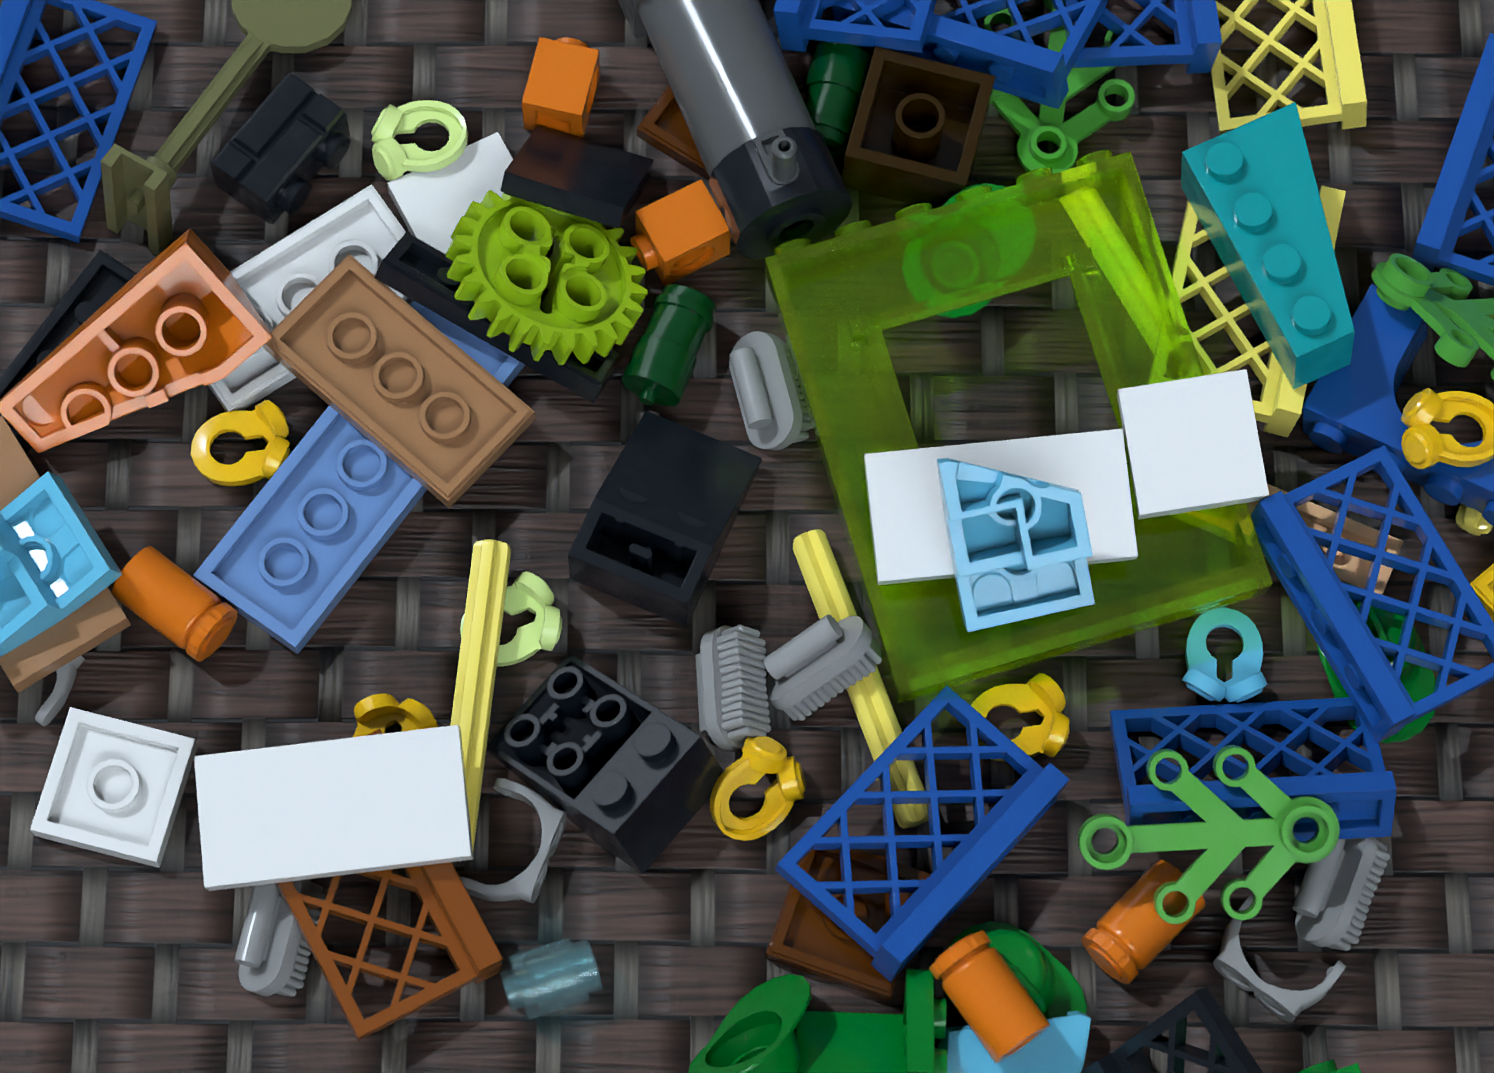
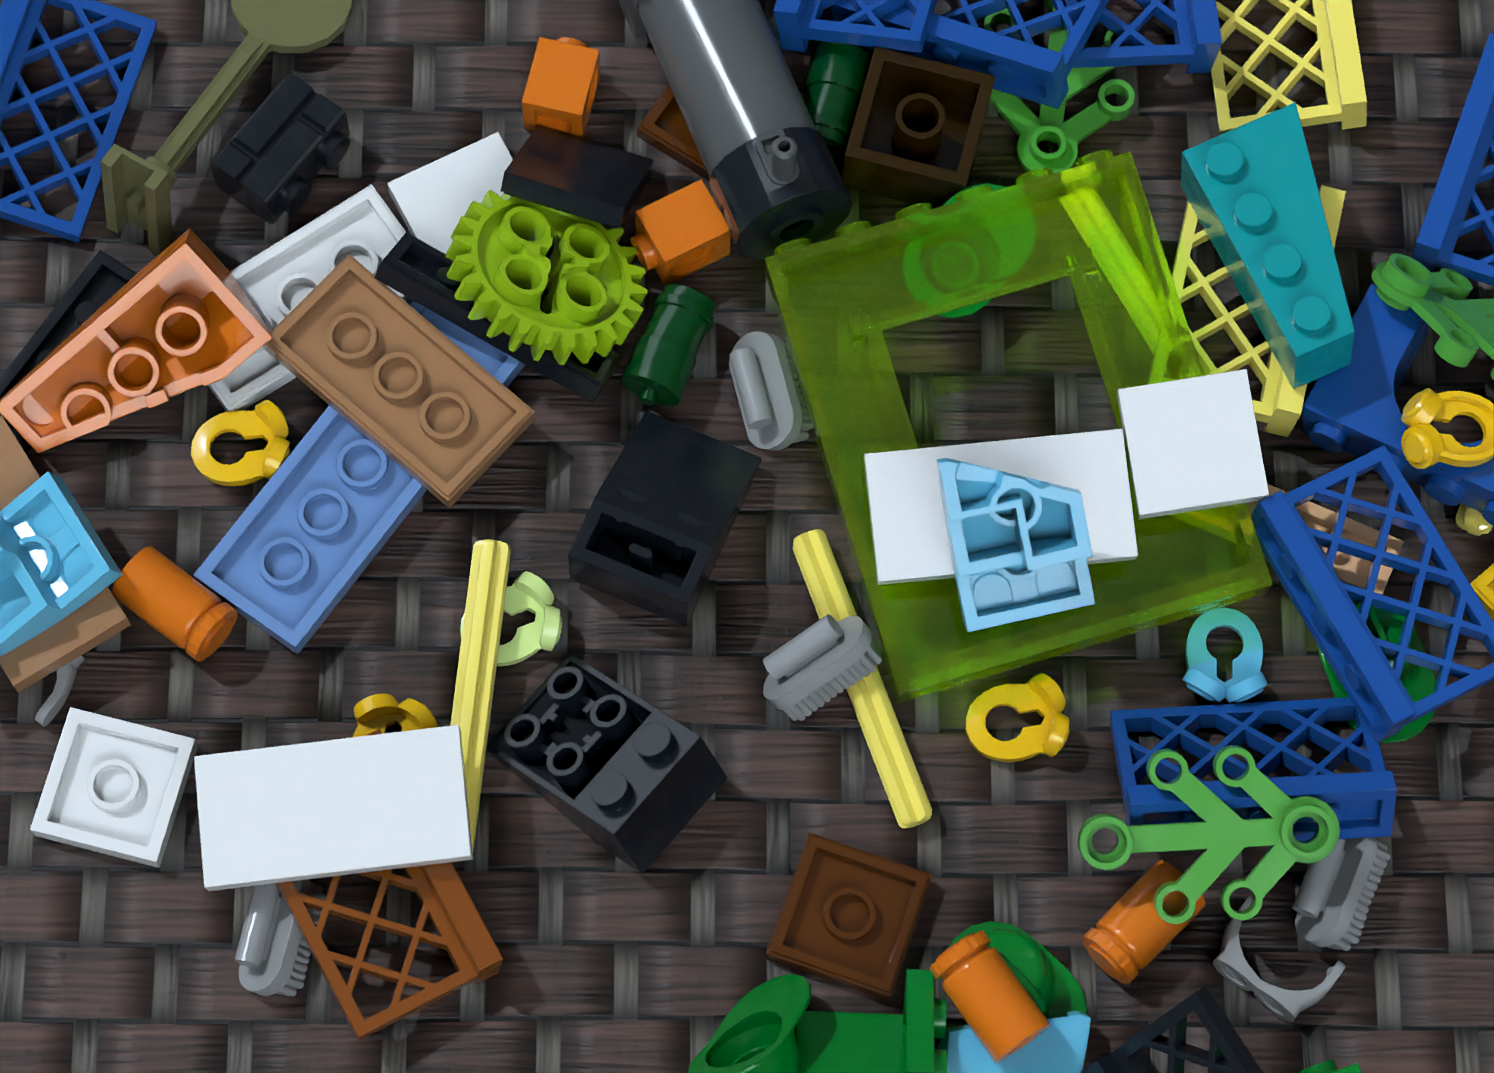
yellowish green piece [371,100,468,182] -> none
light grey cap [460,778,567,903] -> none
clear light blue brick [500,937,603,1020] -> none
light grey piece [695,625,771,752] -> none
yellow piece [709,736,806,841] -> none
blue fence [775,685,1070,982] -> none

